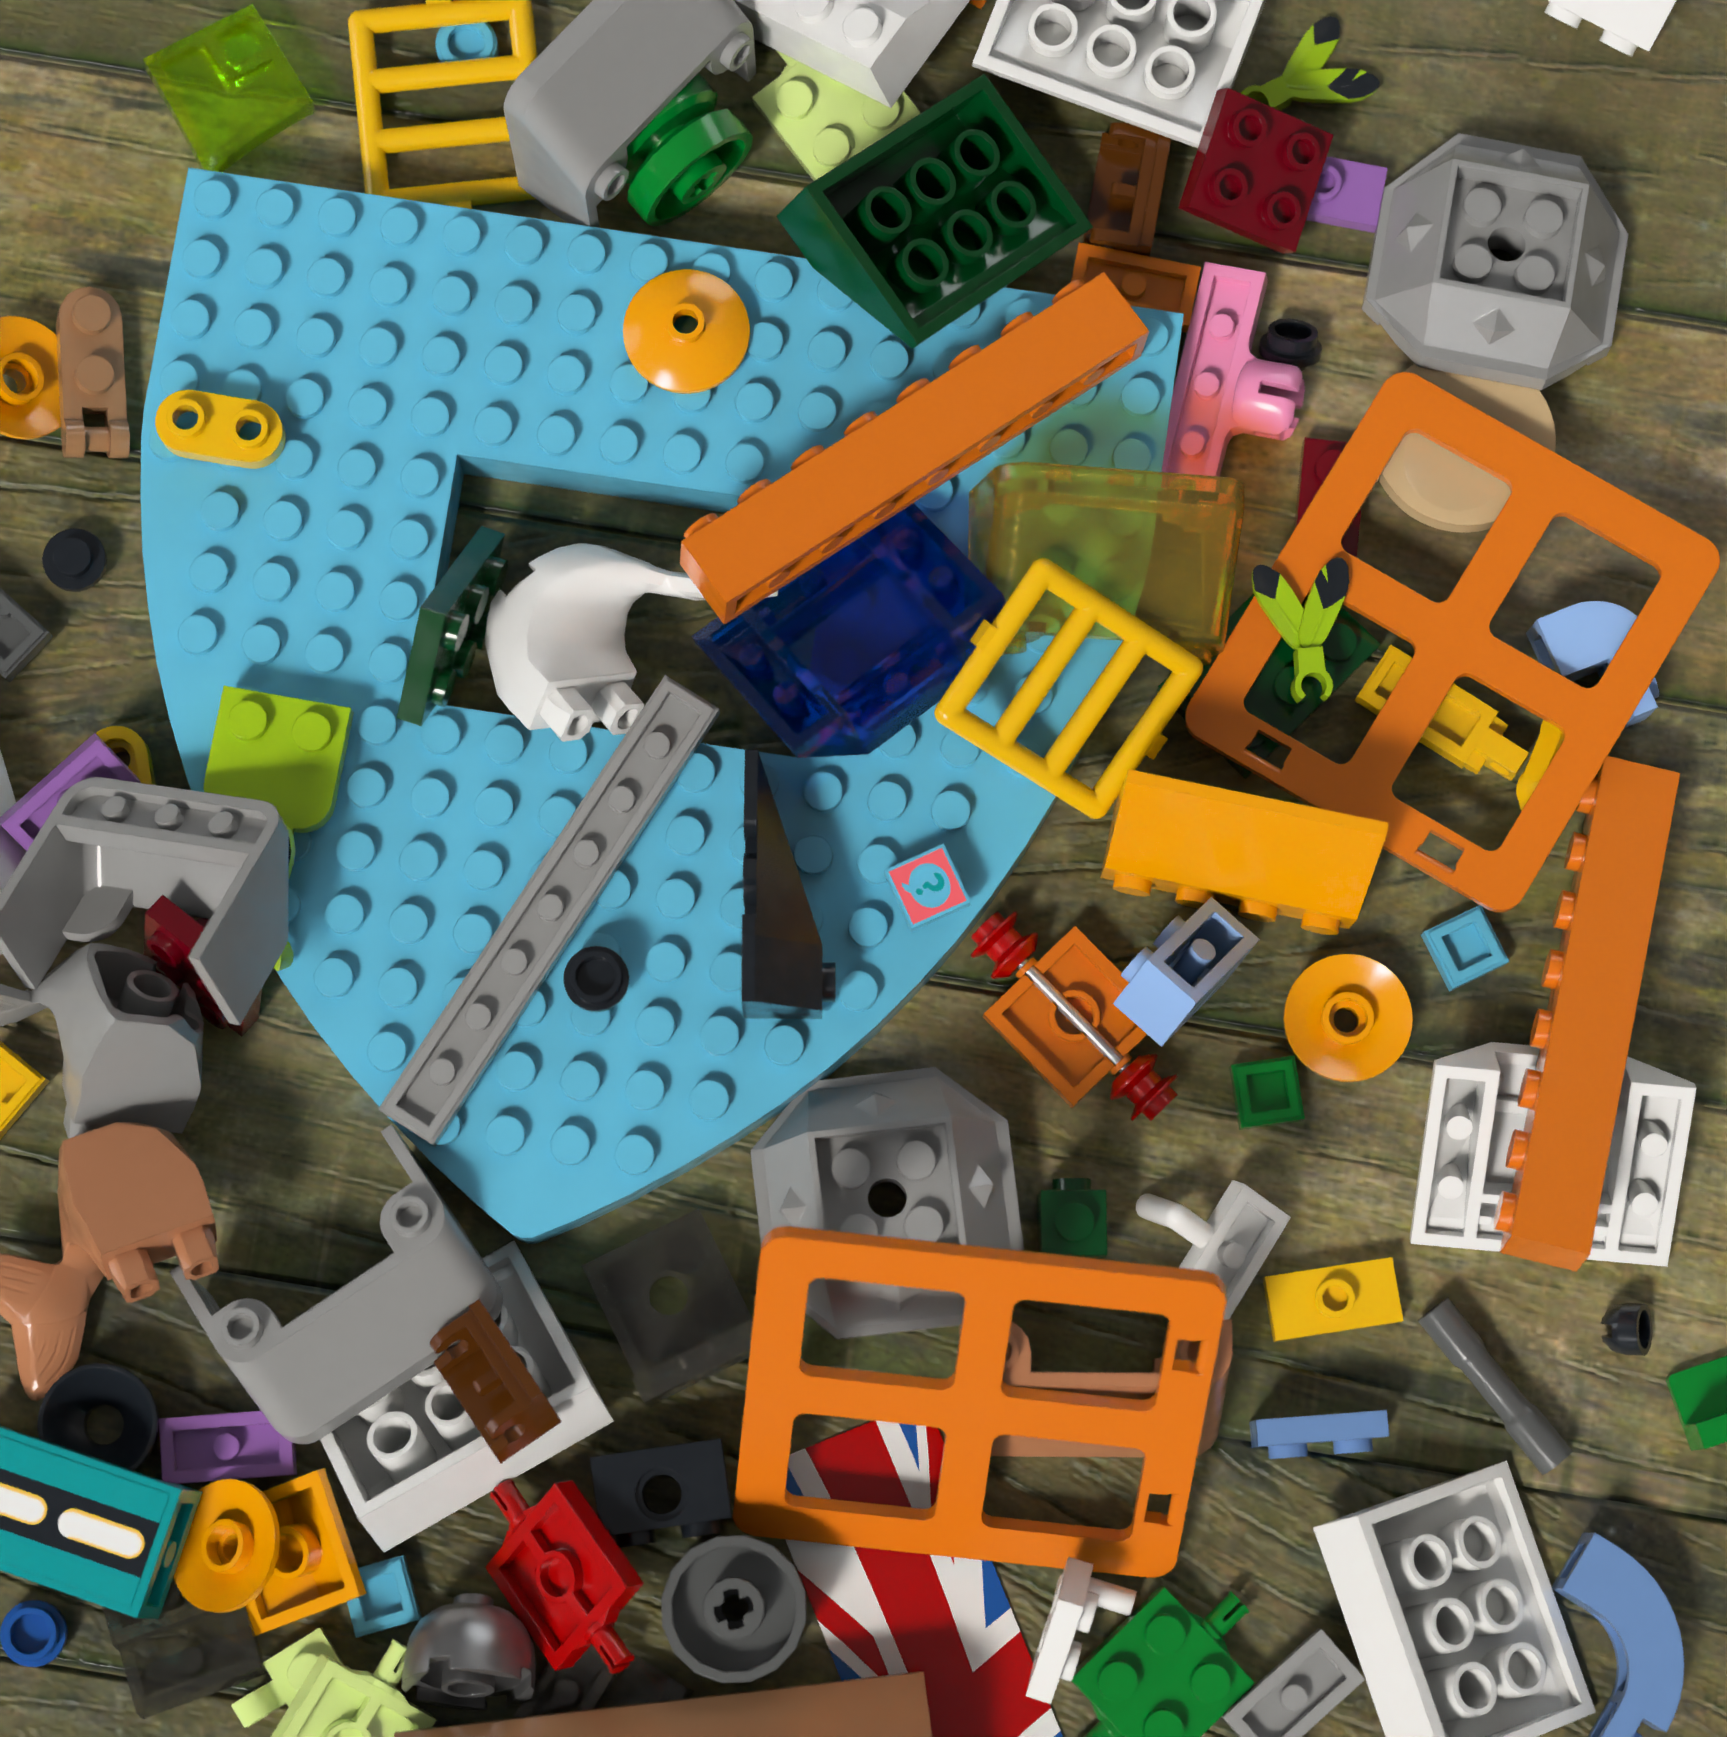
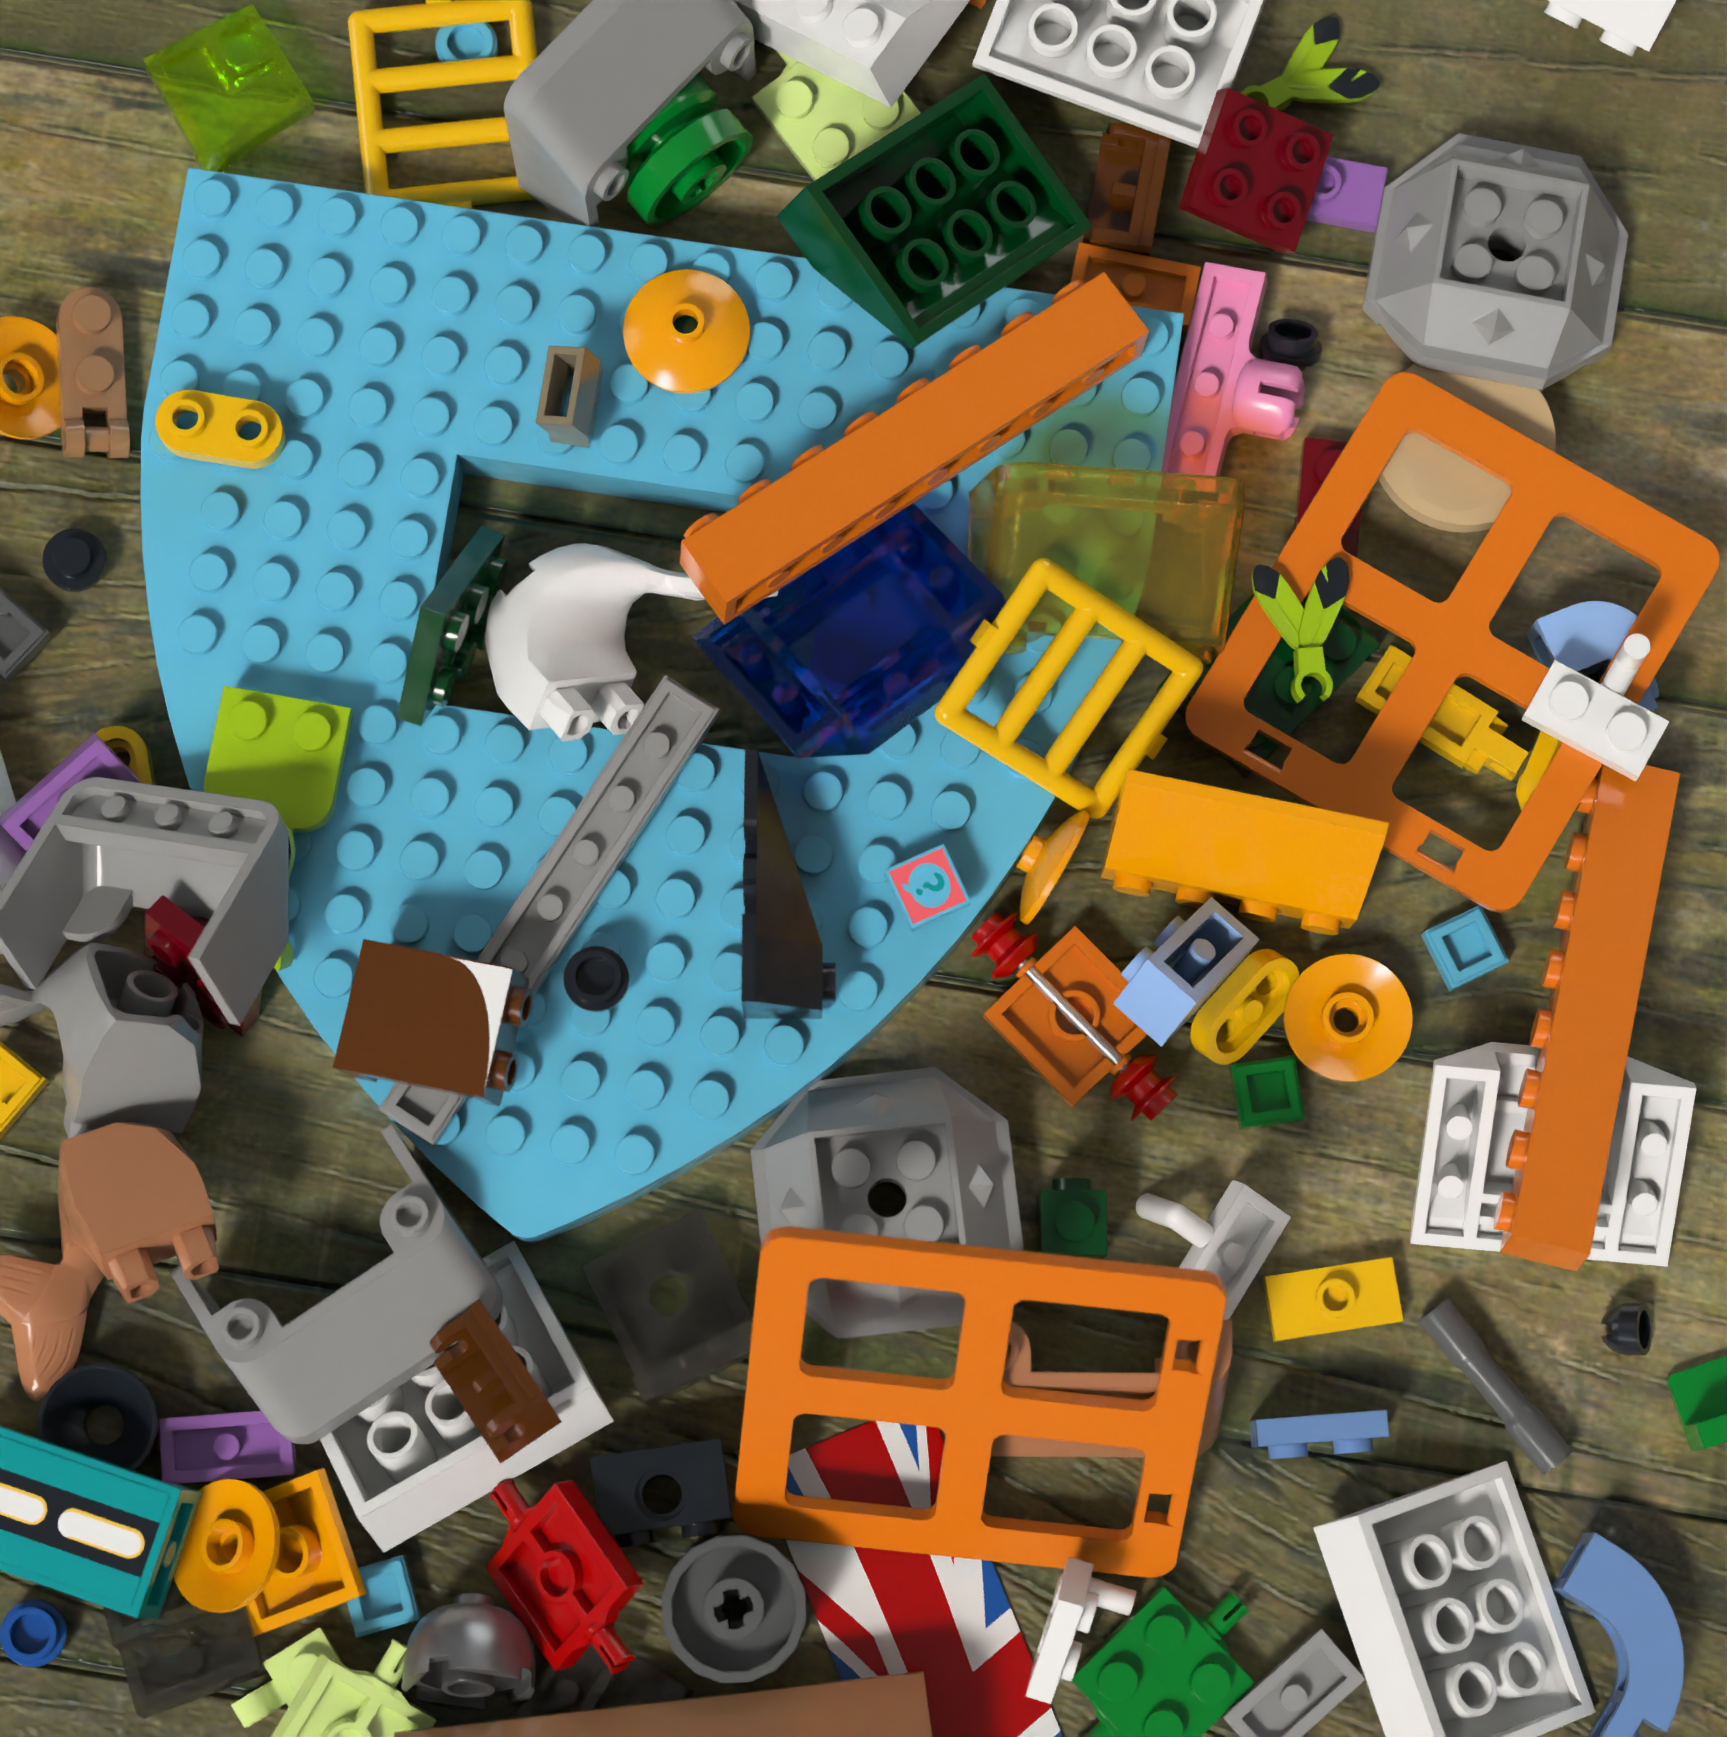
none -> reddish brown panel [333,939,533,1106]
none -> dark tan piece [536,346,603,448]
none -> light orange dish [1016,810,1091,925]
none -> yellow plate [1190,949,1299,1065]
none -> white plate [1522,634,1670,782]

